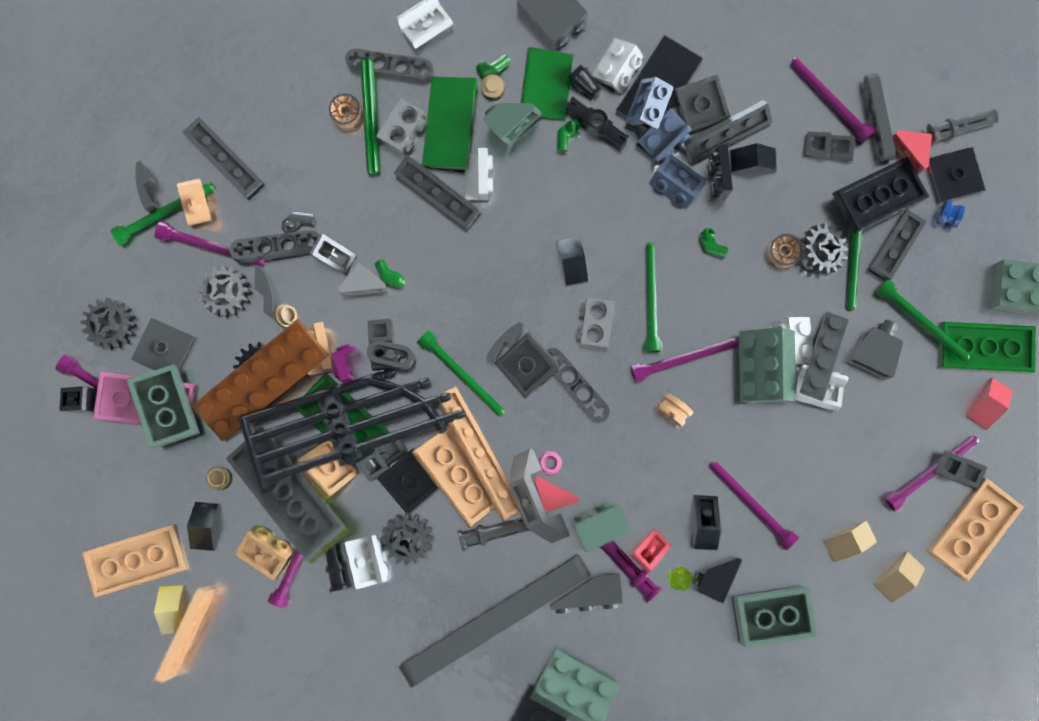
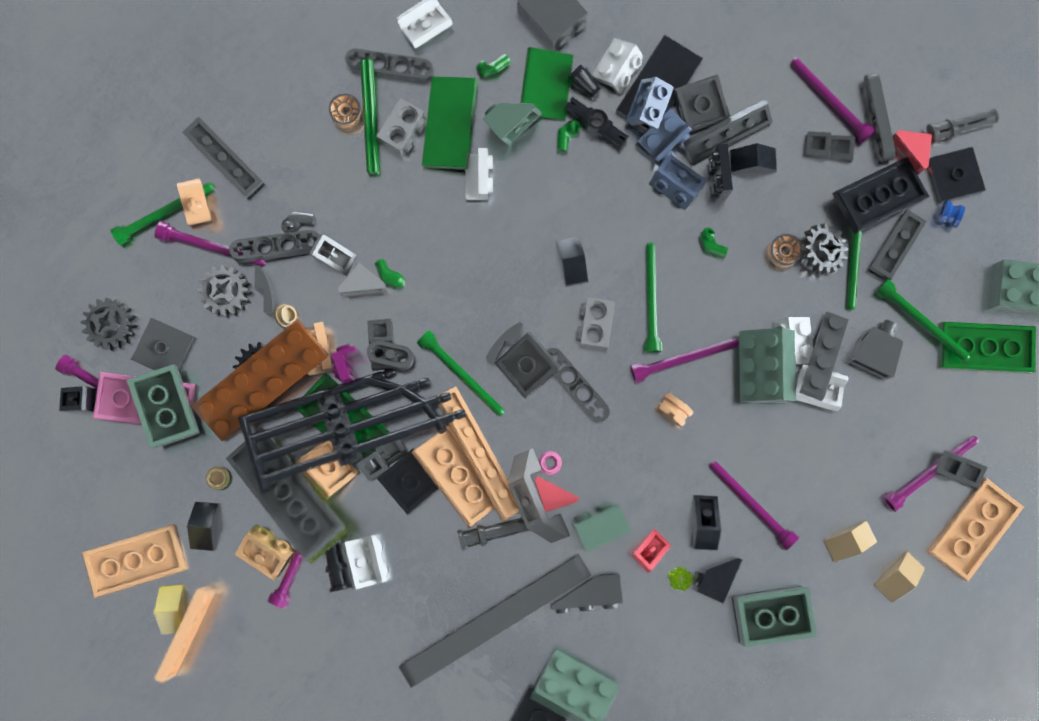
dark grey slope [135,160,158,213] -> none
dark grey gear [380,512,433,566] -> none
dark grey plate [394,154,481,229] -> none
tan plate [481,75,504,98] -> none
magenta pin [600,540,662,603] -> none
coral slope [966,378,1013,430] -> none

